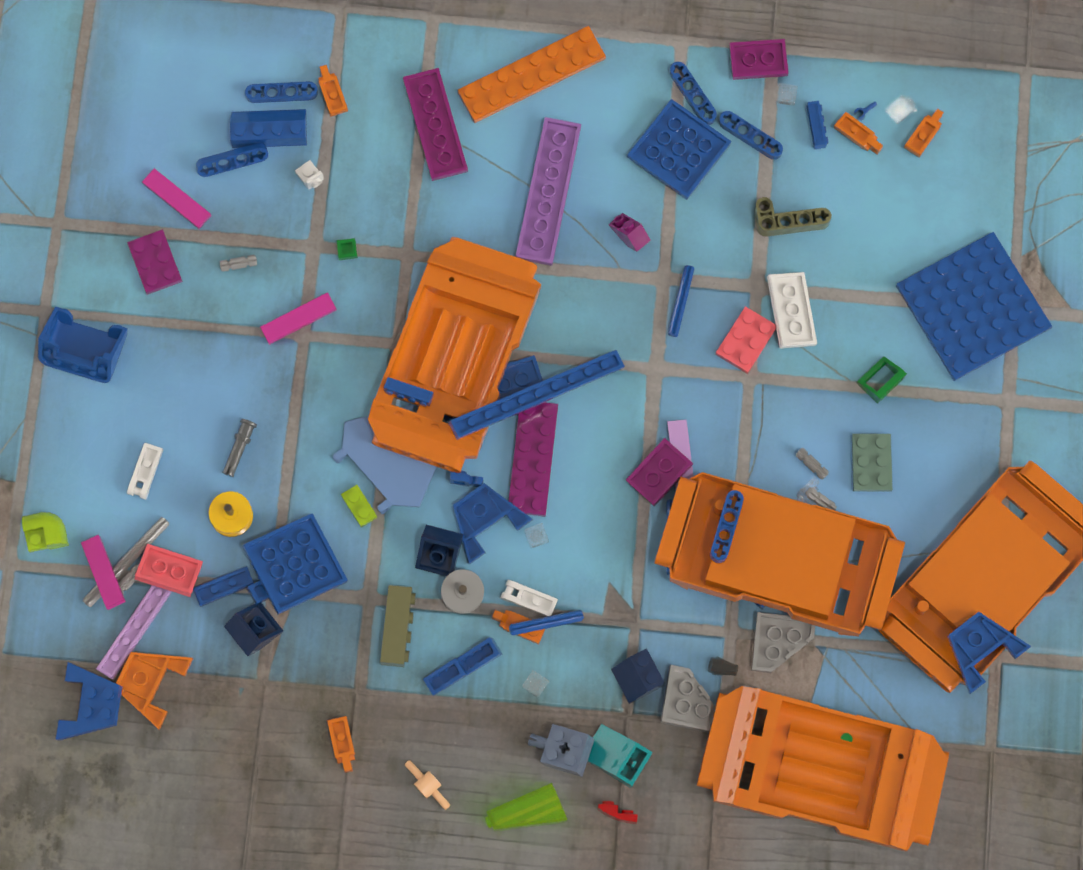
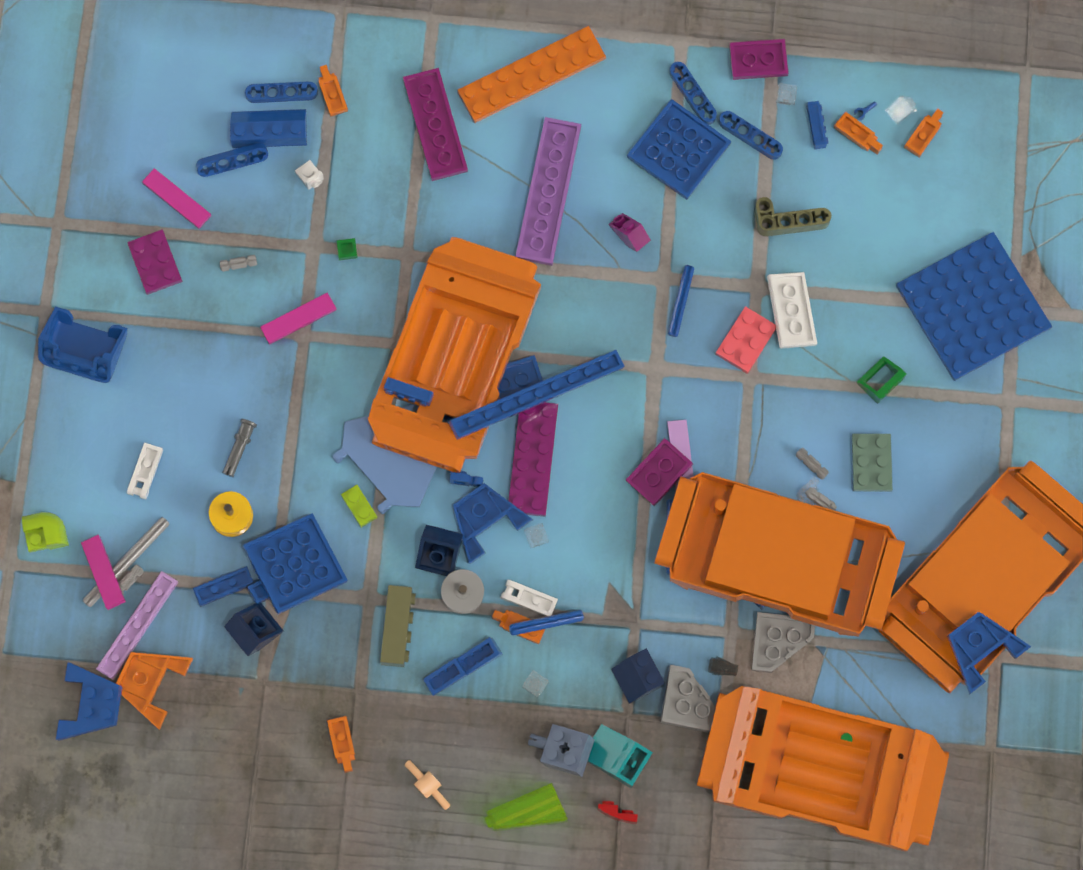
coral plate [134,544,203,597] -> none
blue beam [710,490,744,563] -> none

